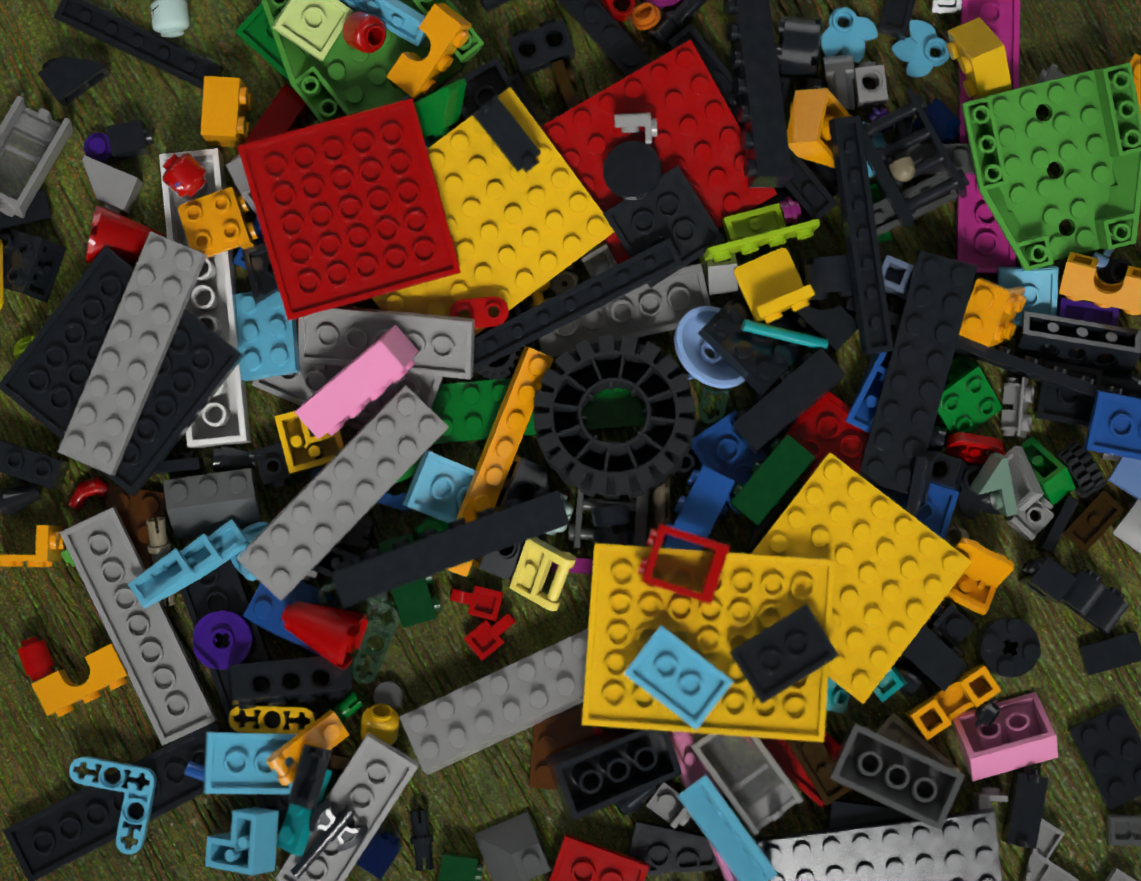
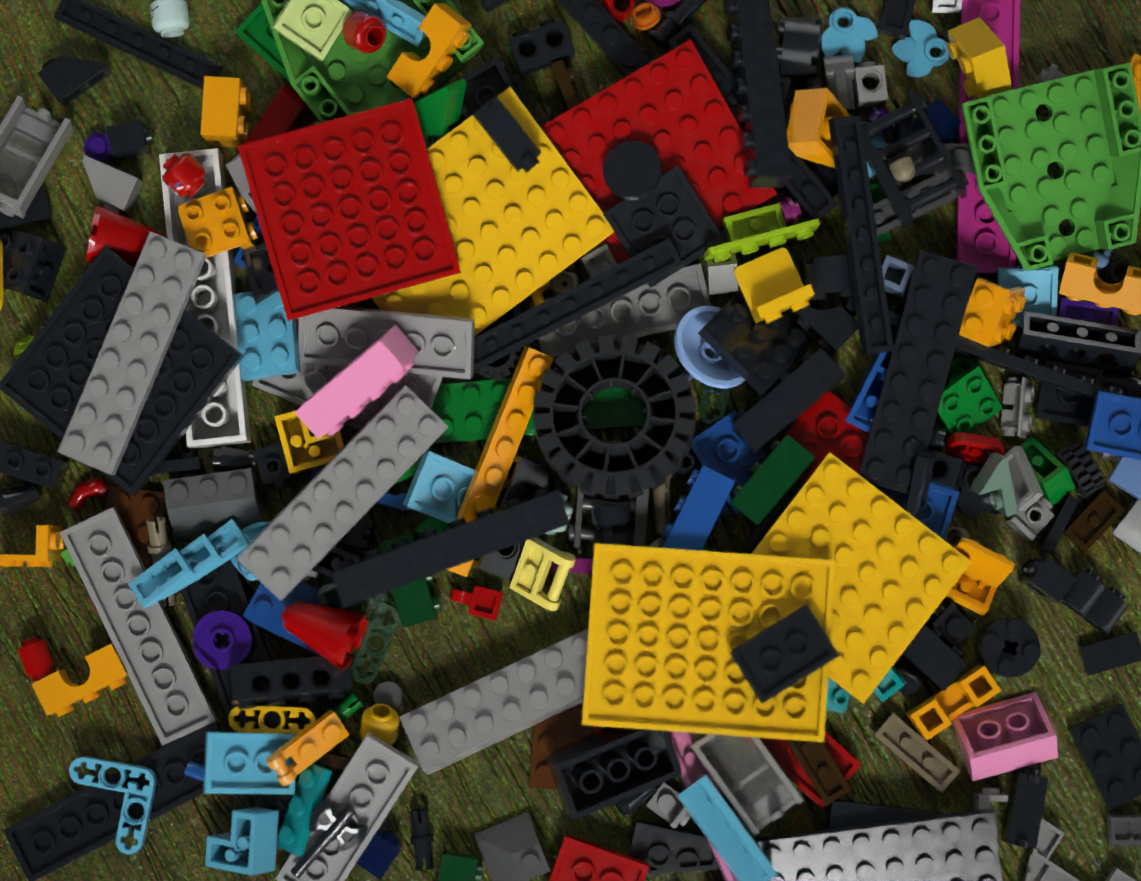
black hinge [287,744,332,810] -> none
red plate [449,296,509,328] -> none
red plate [463,613,516,661] -> none
light grey bracket [615,113,657,144] -> none
medium azure plate [624,625,734,730] -> none
red window [637,524,730,604] -> none
teal bar [741,319,828,351] -> none
dark grey slope [830,723,965,830] -> none
black plate [975,697,1002,728] -> none

